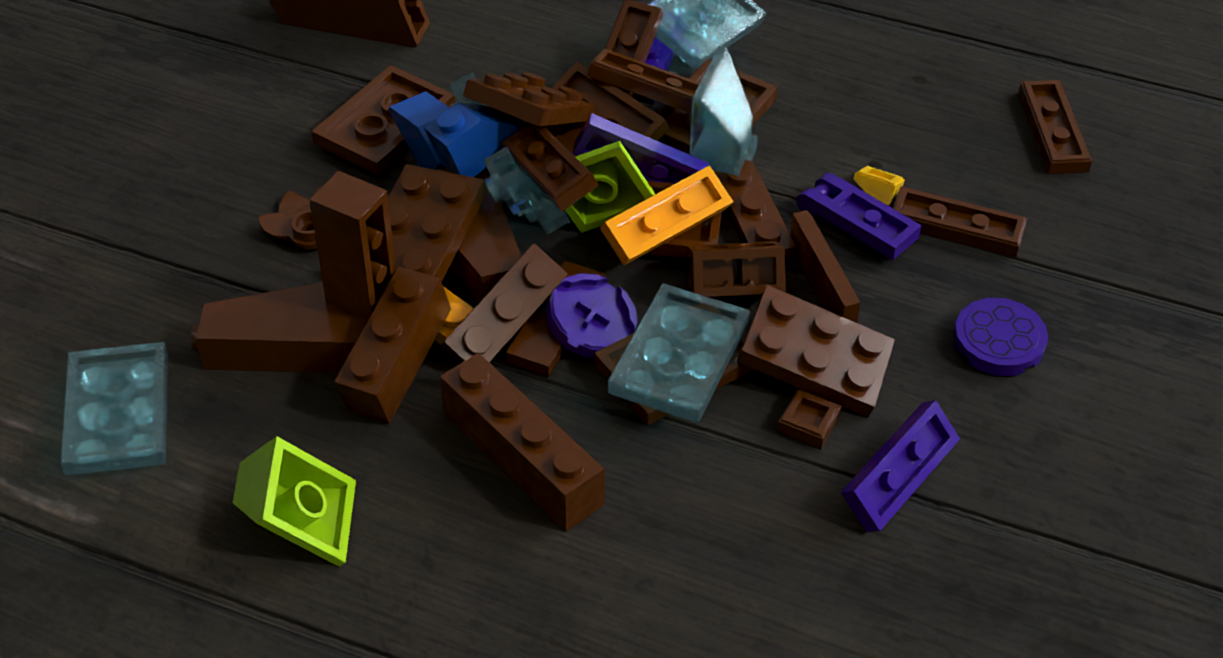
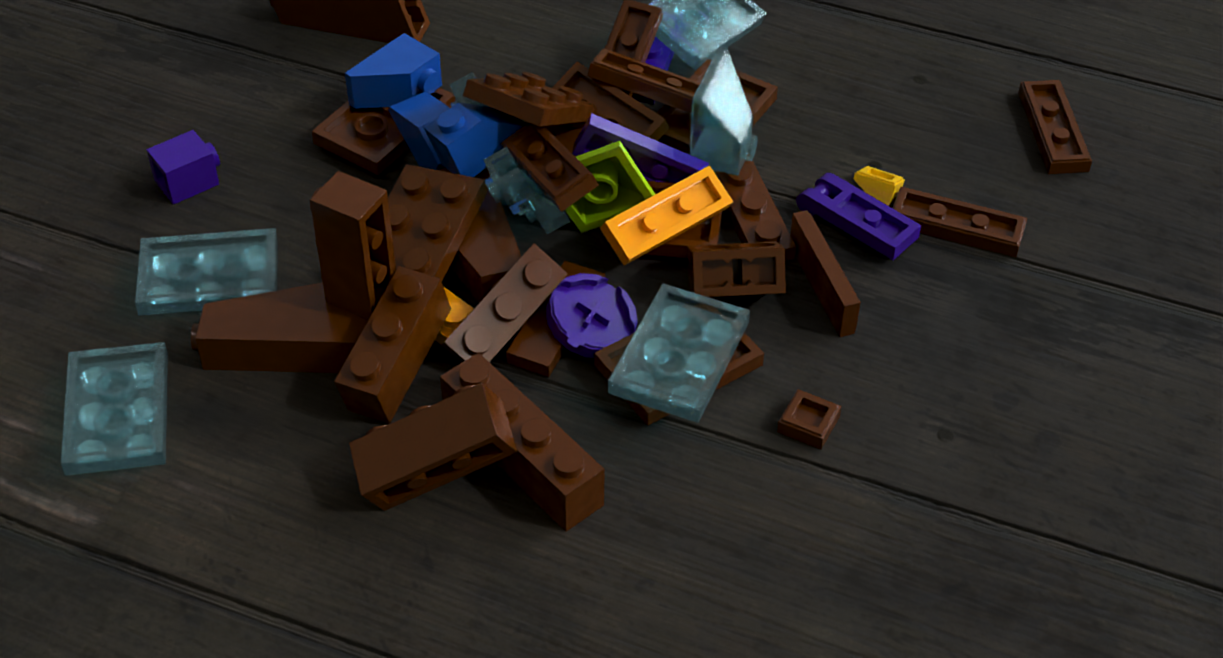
lime slope [232,436,356,567] -> none
reddish brown plate [258,191,317,250] -> none
reddish brown plate [737,285,895,418] -> none
dark purple plate [841,400,960,532] -> none
dark purple tile [953,298,1048,376] -> none
none -> clear light blue plate [135,228,278,316]
none -> dark purple brick [146,130,220,205]
none -> blue slope [345,33,442,109]
none -> reddish brown brick [349,383,517,511]

